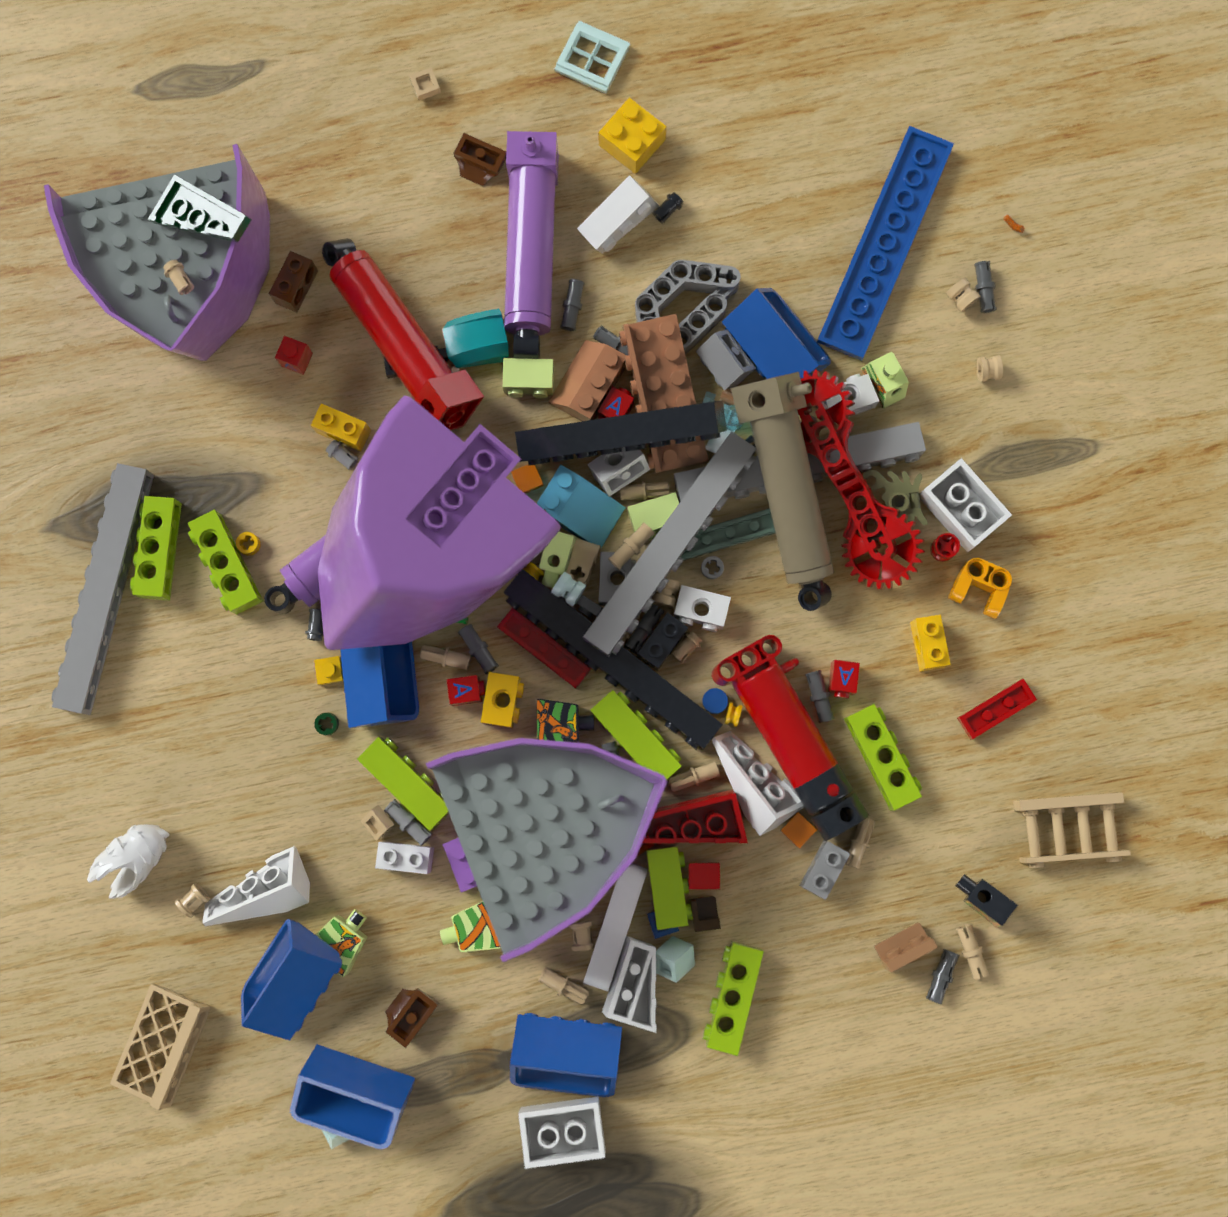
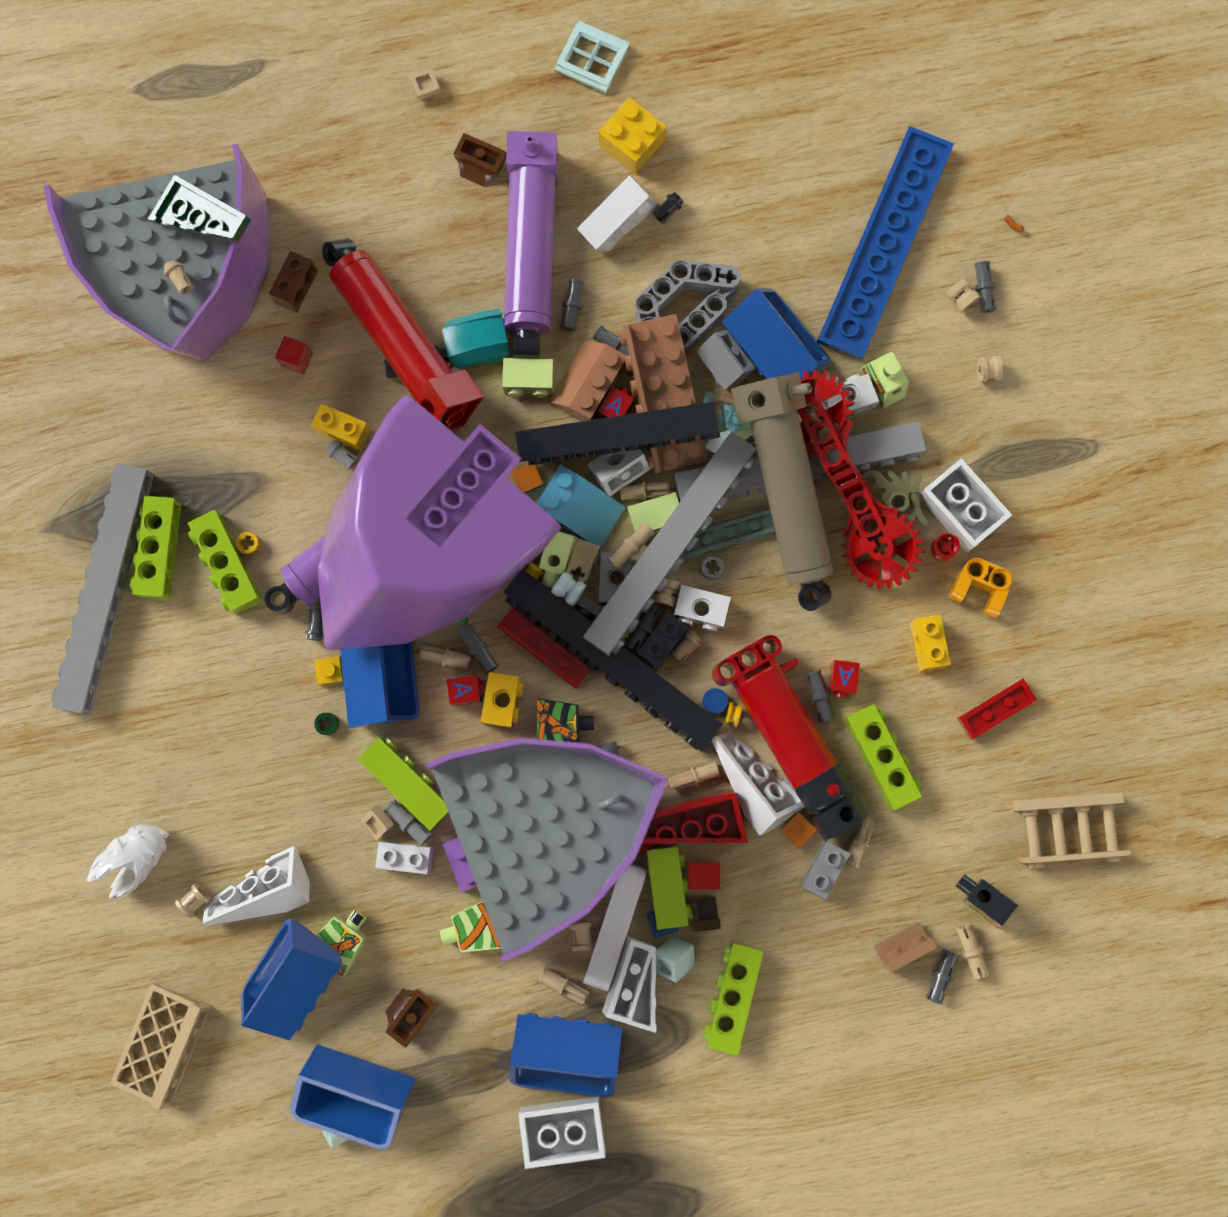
lime brick [590,690,681,780] -> none

